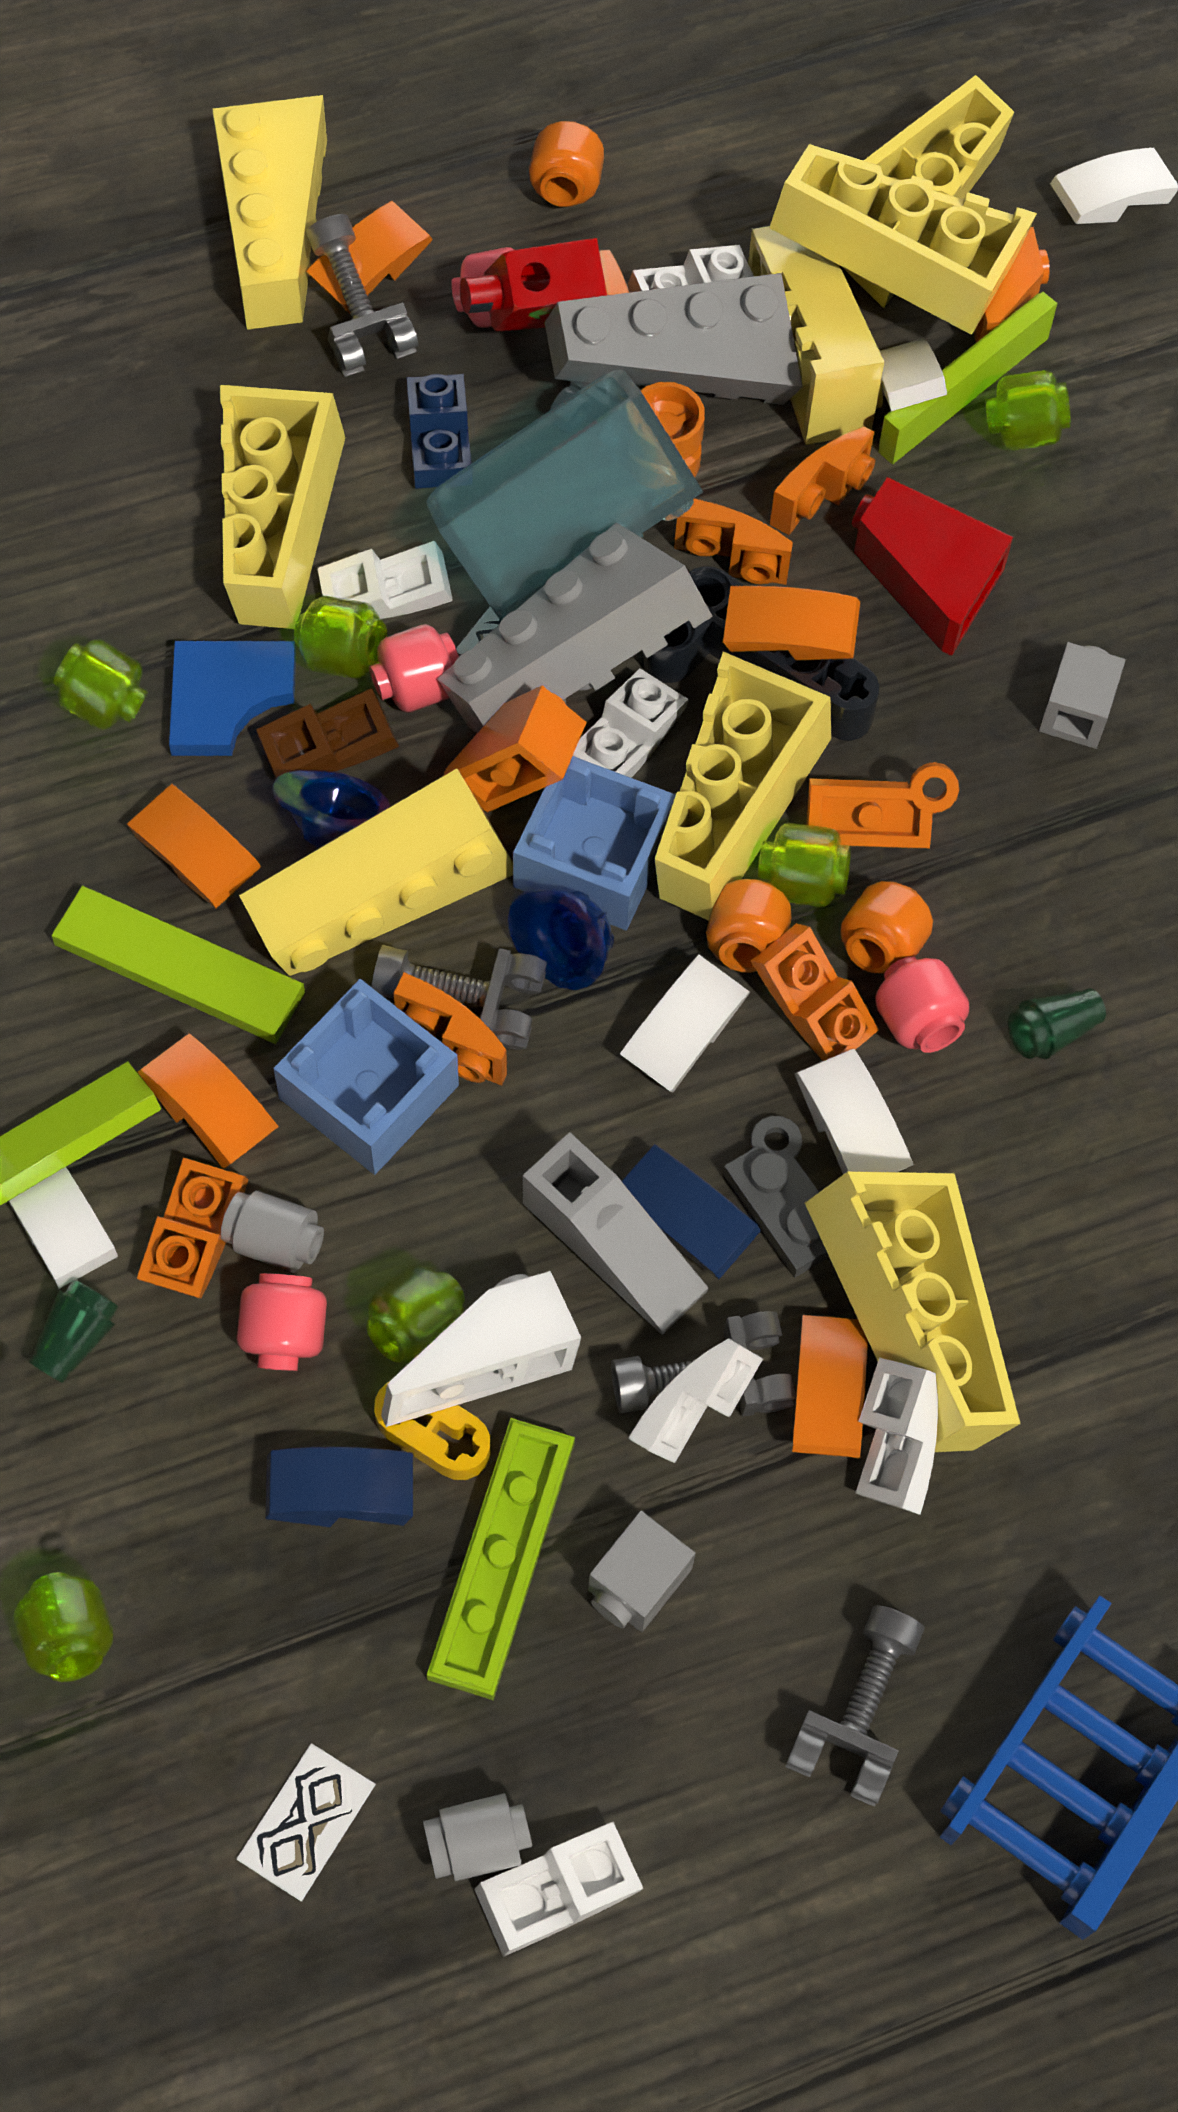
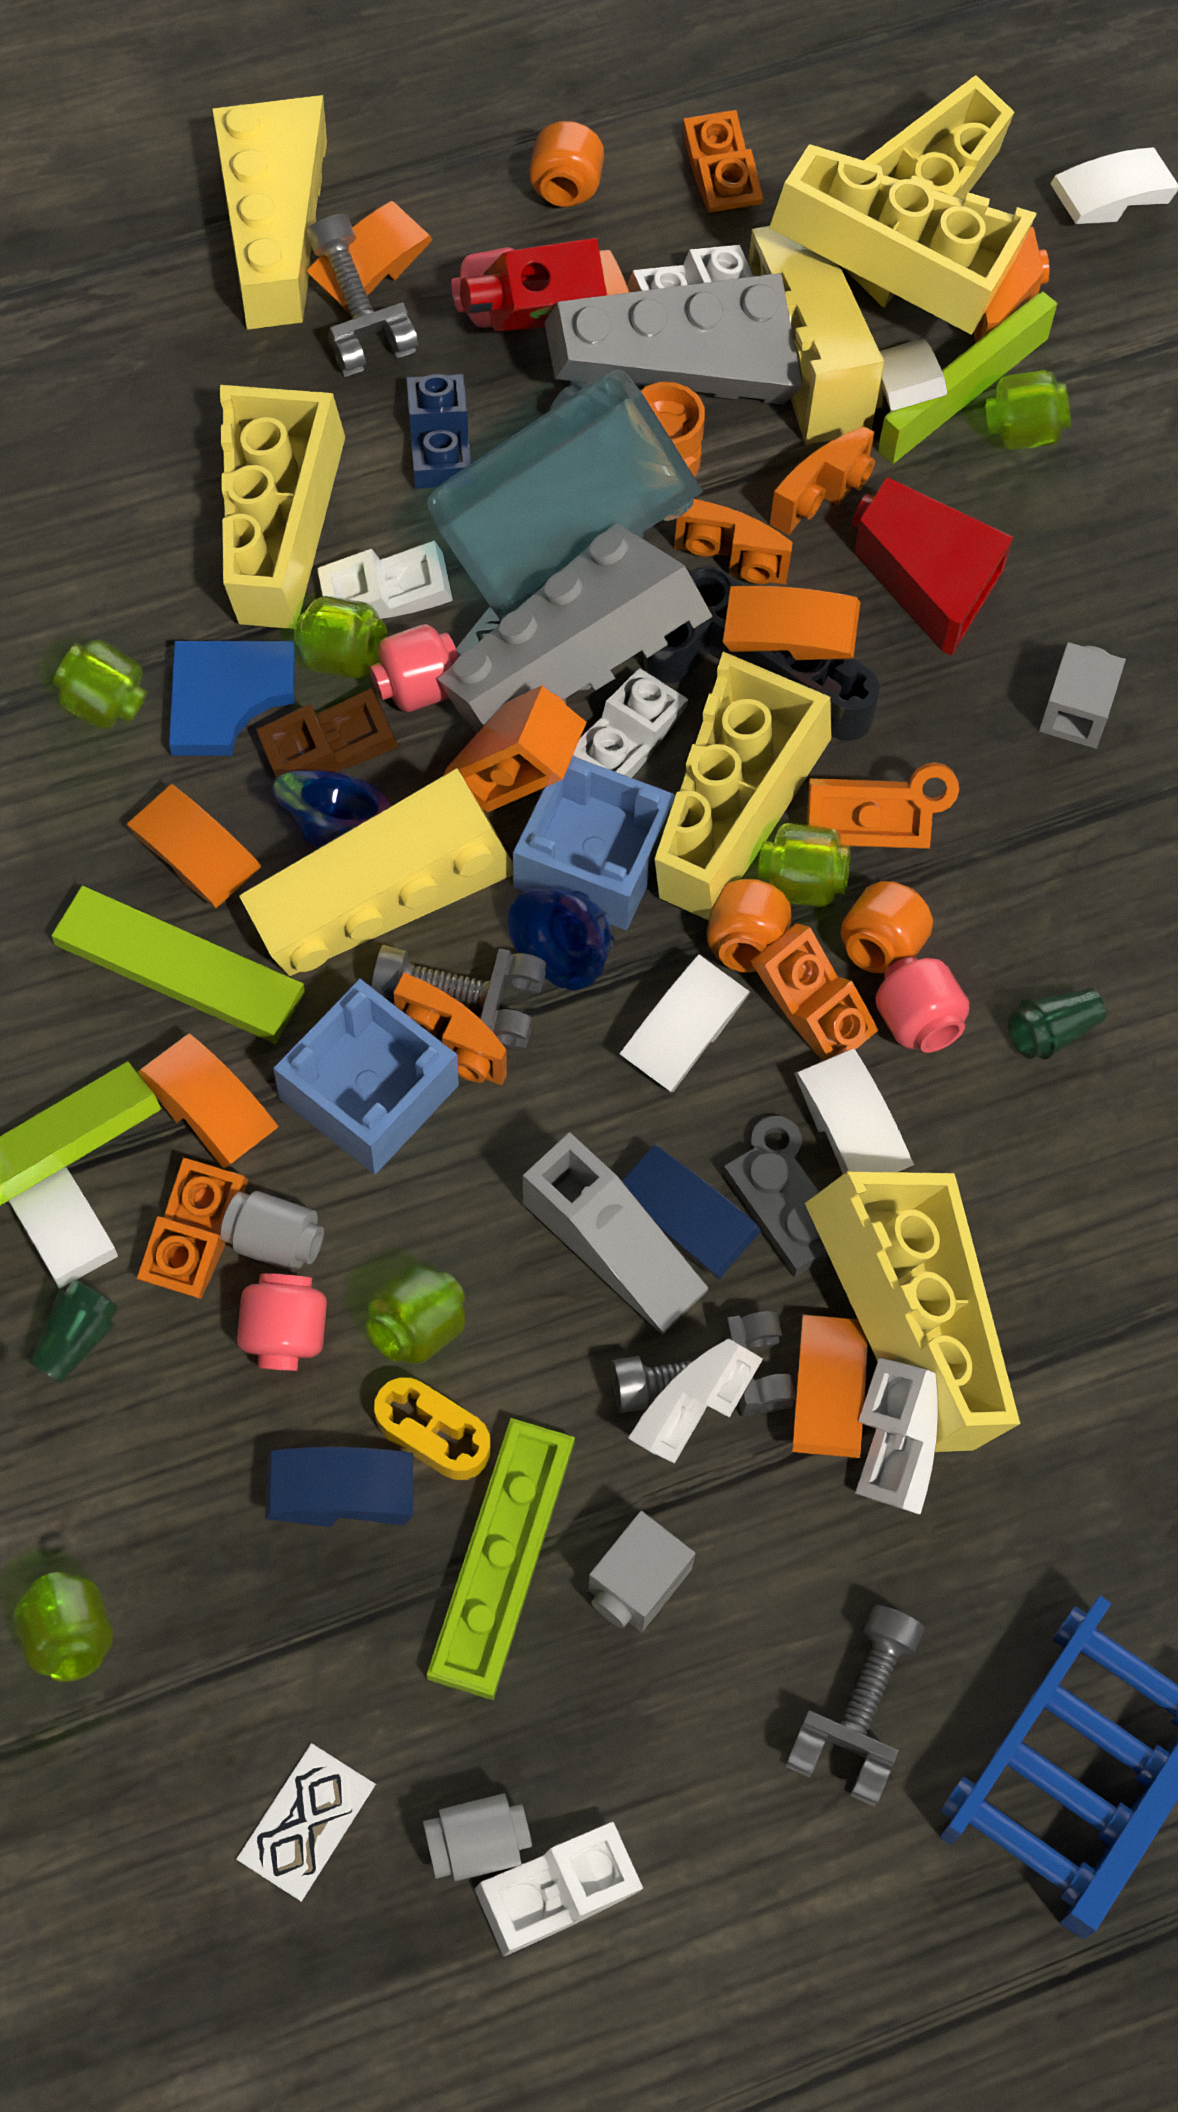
white slope [381,1271,581,1427] -> none
none -> orange slope [681,110,763,213]

